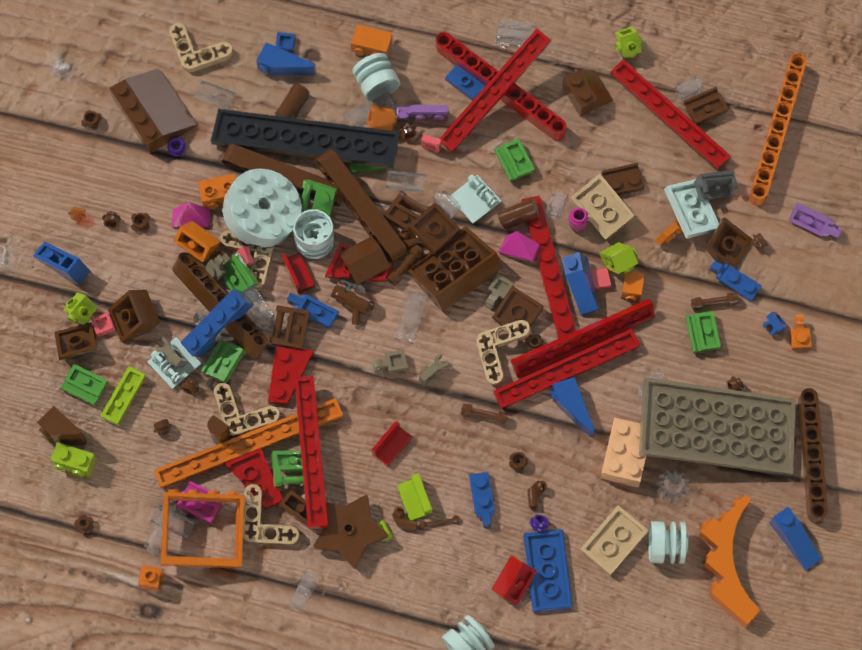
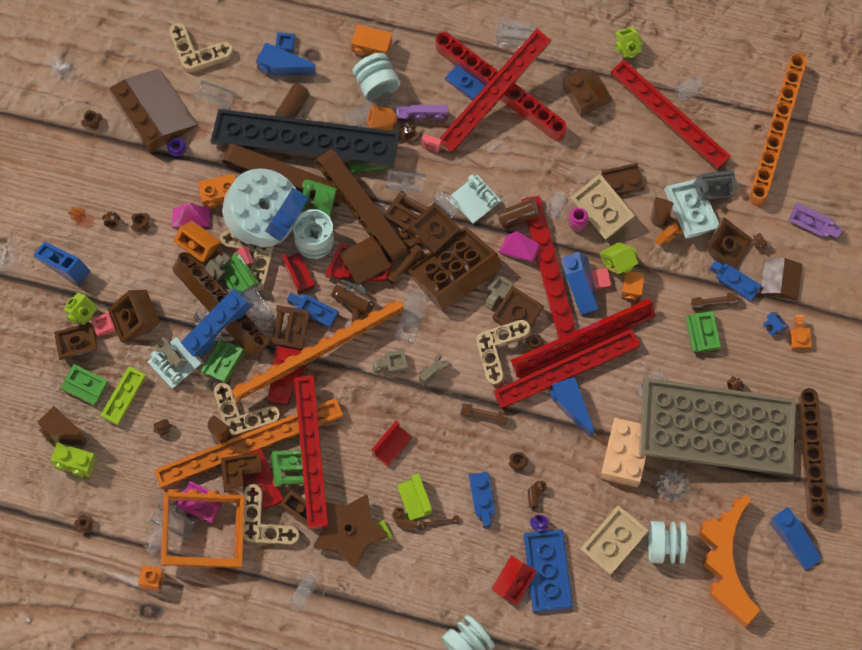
reddish brown plate [181,378,199,395] -> none
bright green plate [494,138,535,182] -> none
reddish brown plate [683,87,729,125] -> none
none -> reddish brown plate [221,452,262,493]
none -> orange plate [232,300,404,402]
none -> blue slope [265,188,308,242]
none -> reddish brown brick [650,197,674,227]
none -> reddish brown slope [760,258,802,300]

